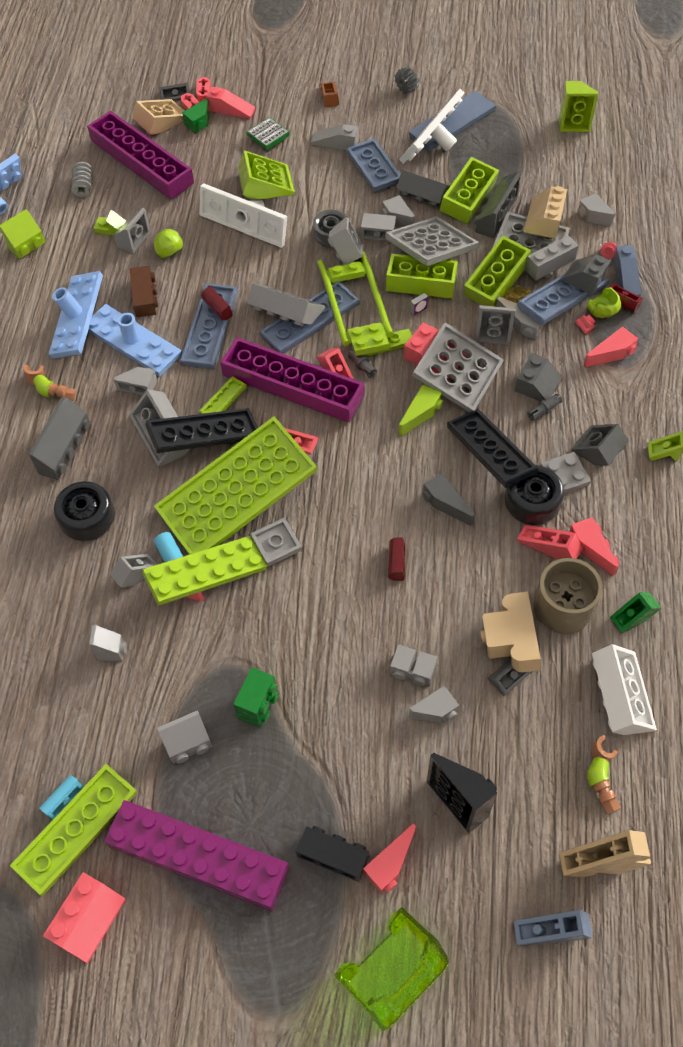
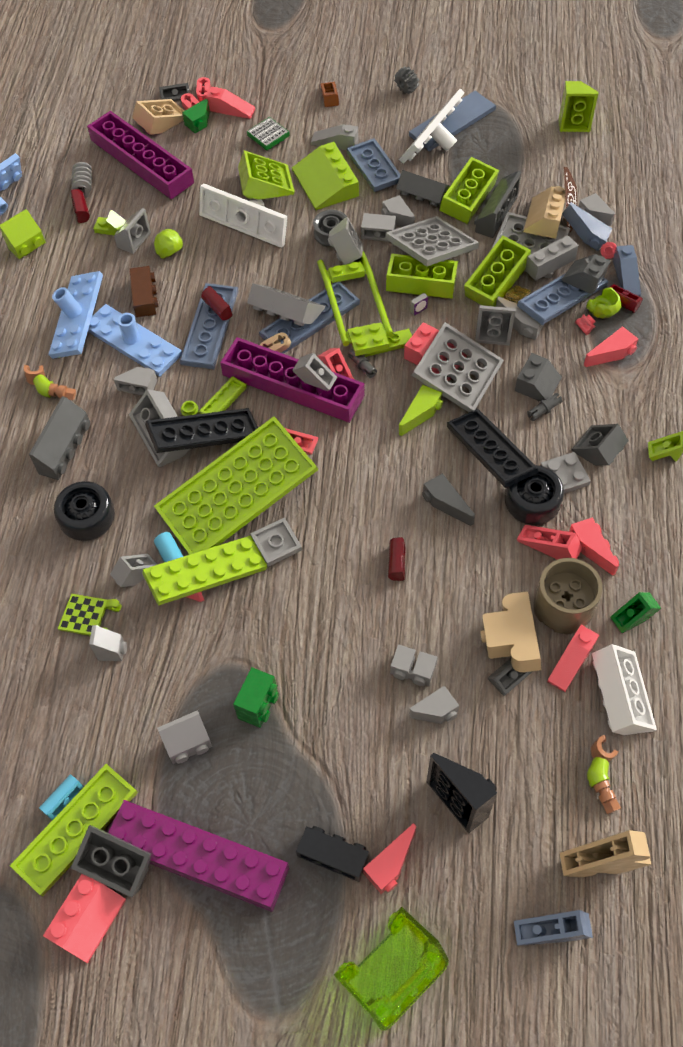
none -> lime flag [58,594,122,636]
none -> dark red brick [71,189,90,224]
none -> dark grey slope [71,825,151,897]
none -> lime plate [181,401,199,416]
none -> tan beam [260,332,291,353]
none -> lime slope [292,142,359,210]
none -> light grey slope [292,353,337,391]
none -> coral slope [547,625,599,692]
none -> sand blue slope [562,202,612,251]
none -> reddish brown sticker [564,167,578,233]

